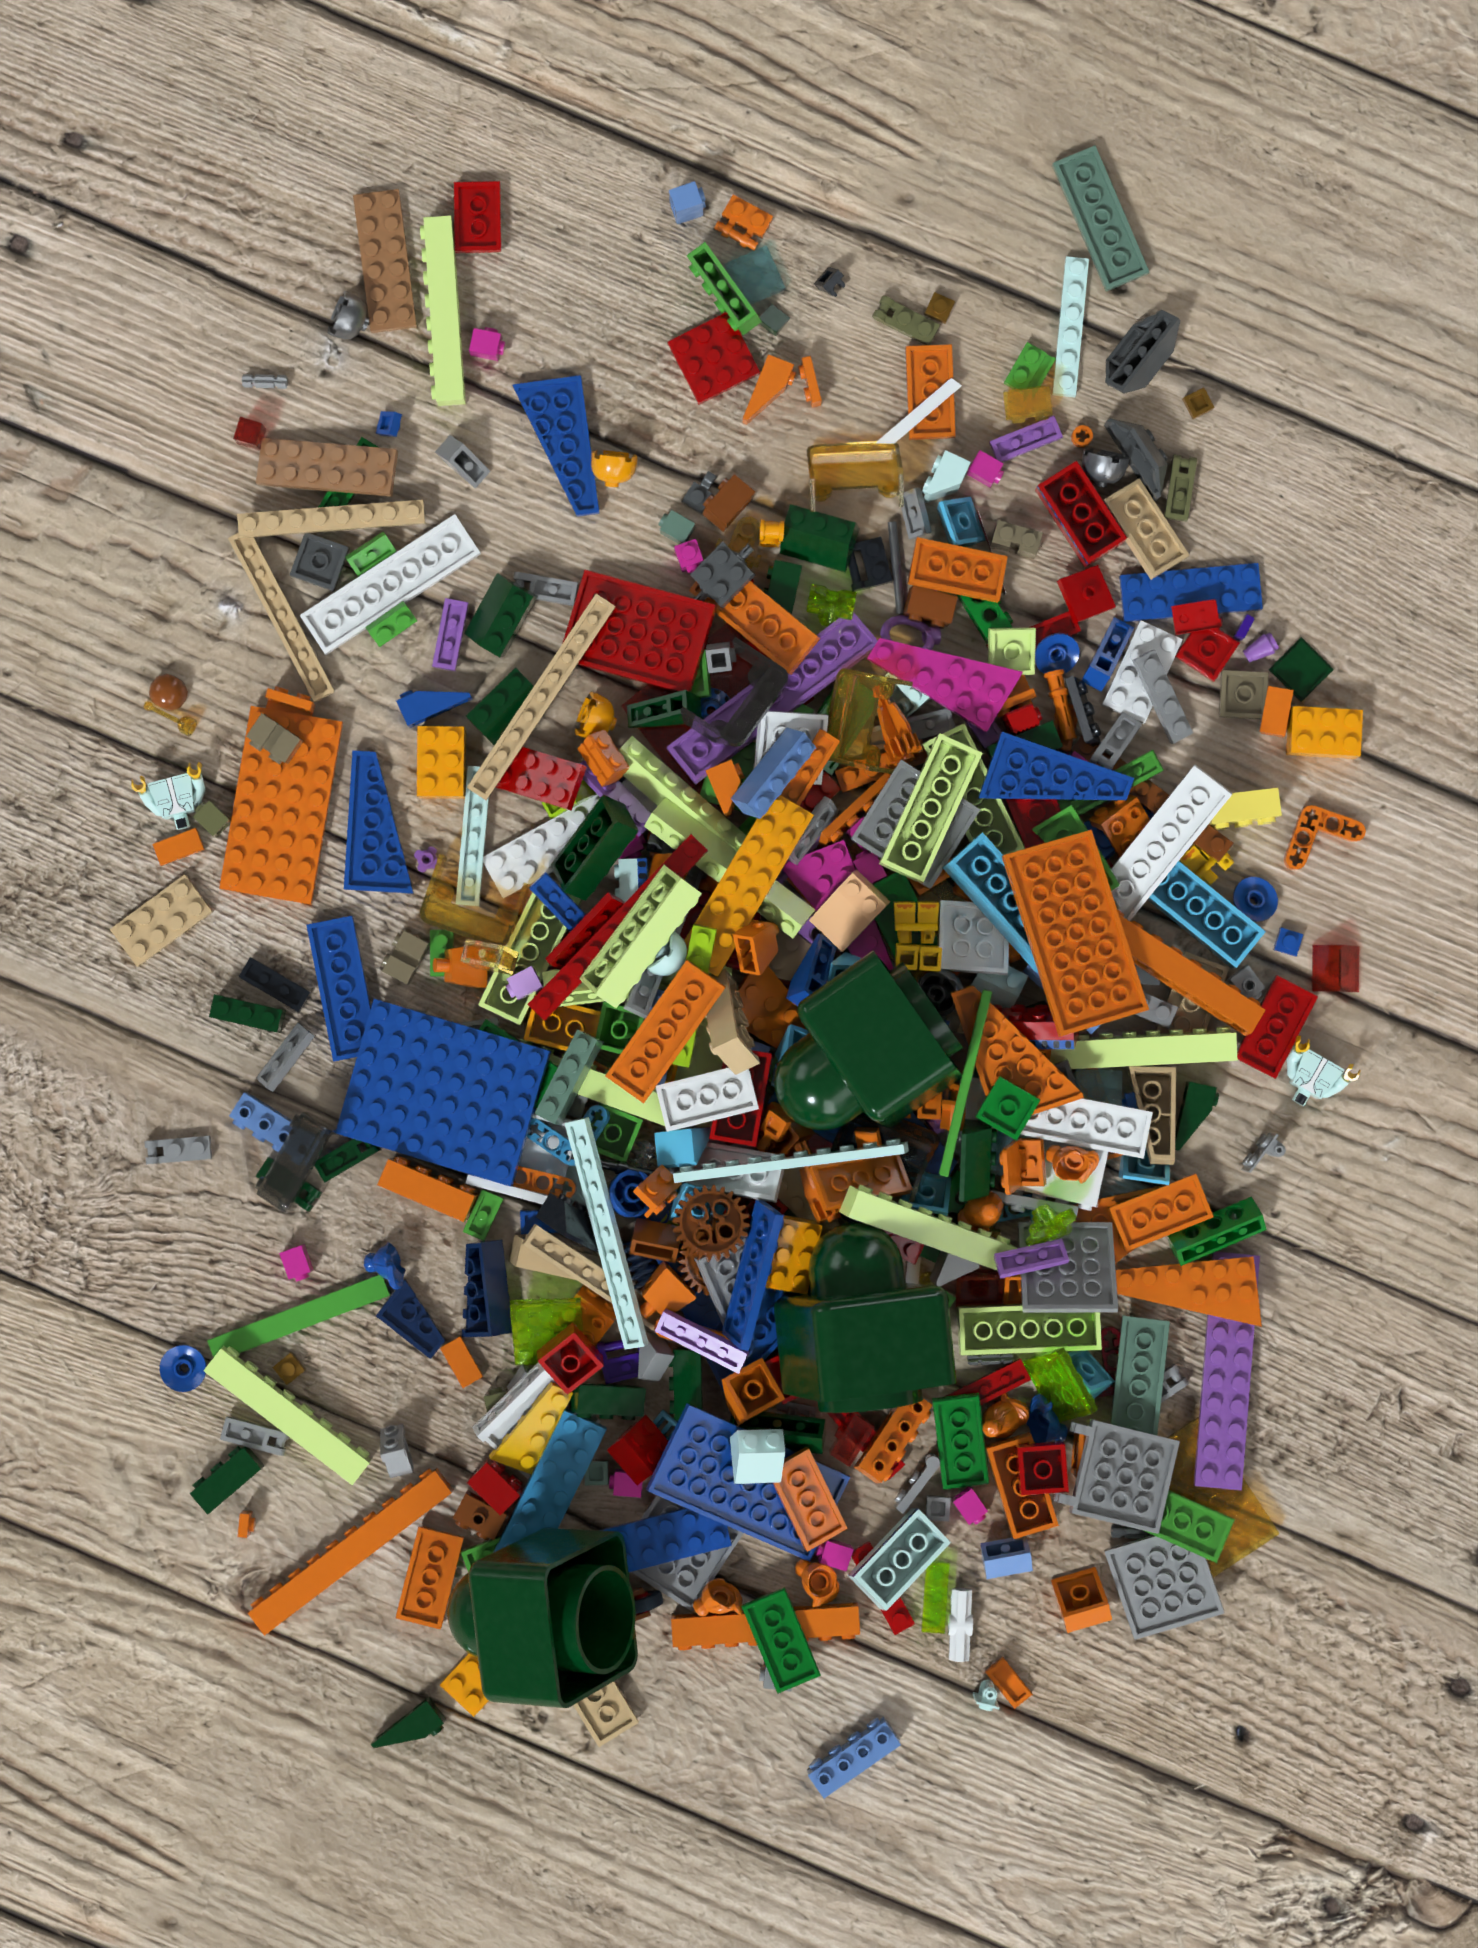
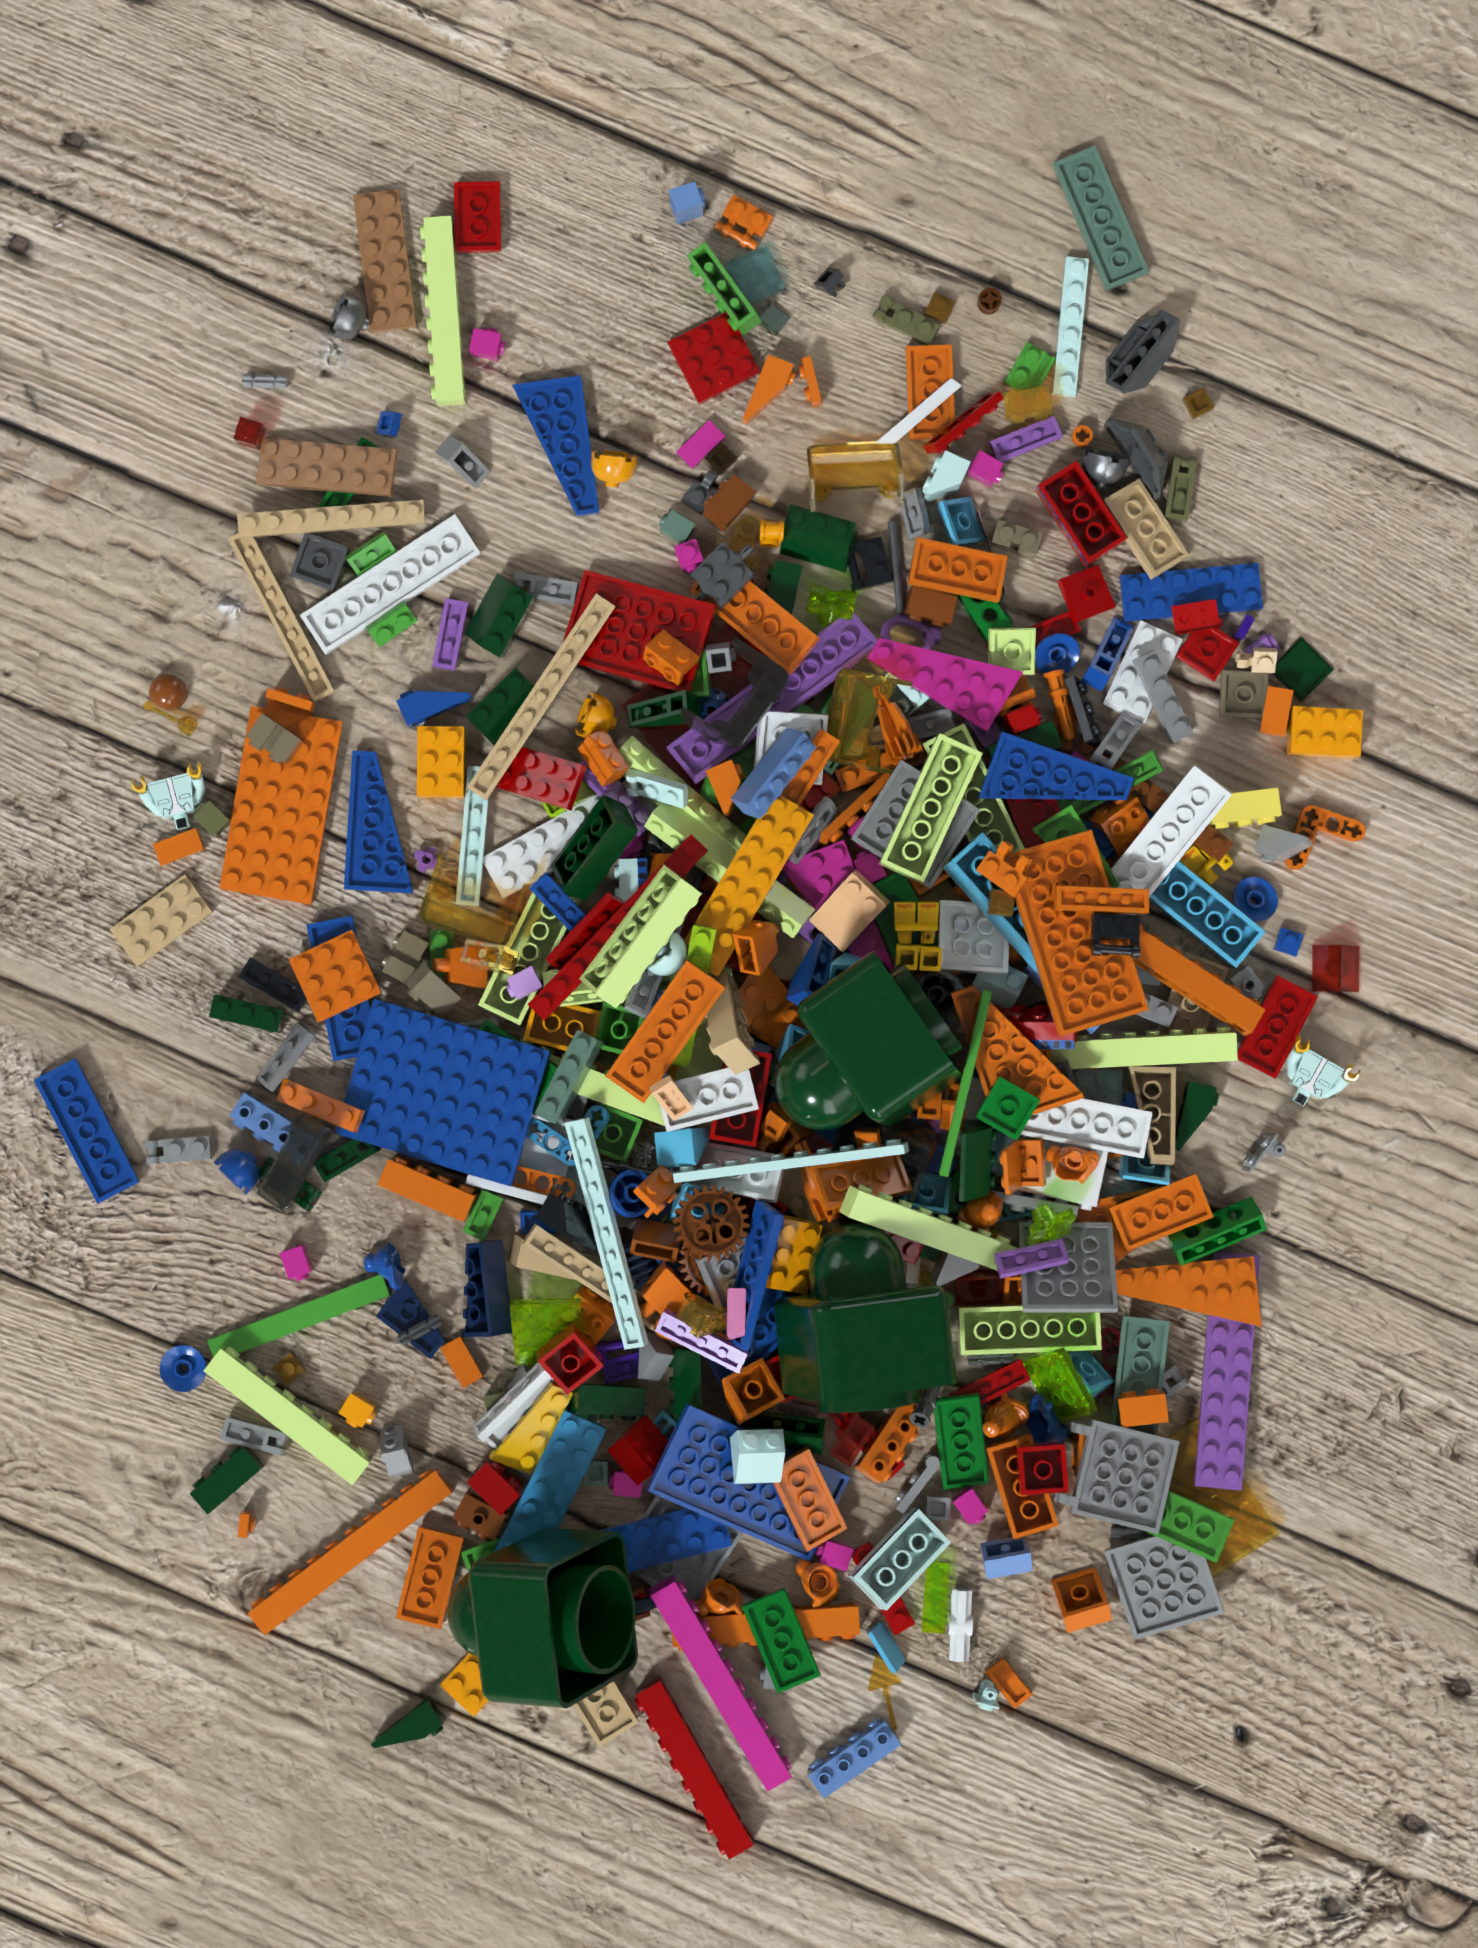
none -> blue plate [34,1058,140,1204]
none -> blue cylinder [213,1149,259,1195]
none -> orange plate [276,1078,365,1133]
none -> orange plate [288,930,382,1023]
none -> light orange brick [338,1391,377,1428]
none -> dark grey axle [398,1314,442,1345]
none -> dark tan brick [404,962,461,1018]
none -> light aqua plate [626,769,688,809]
none -> red brick [634,1677,754,1860]
none -> orange bracket [643,629,699,686]
none -> light nougat tile [649,1075,694,1121]
none -> dark pink brick [649,1575,793,1792]
none -> dark pink tile [676,420,725,470]
none -> clear yellow pin [676,1293,727,1338]
none -> dark brown plate [704,442,737,476]
none -> bright pink slope [727,1288,746,1339]
none -> medium azure slope [867,1621,905,1674]
none -> clear yellow piece [868,1653,902,1730]
none -> dark grey pin [910,1386,942,1428]
none -> red plate [923,391,1004,454]
none -> orange plate [976,841,1033,897]
none -> reddish brown wheel [977,288,1002,315]
none -> pearl gold plate [987,889,1014,917]
none -> orange plate [1054,885,1149,914]
none -> black plate [1091,913,1141,958]
none -> orange brick [1117,1388,1169,1427]
none -> tan plate [1235,647,1278,673]
none -> light grey slope [1254,824,1313,863]

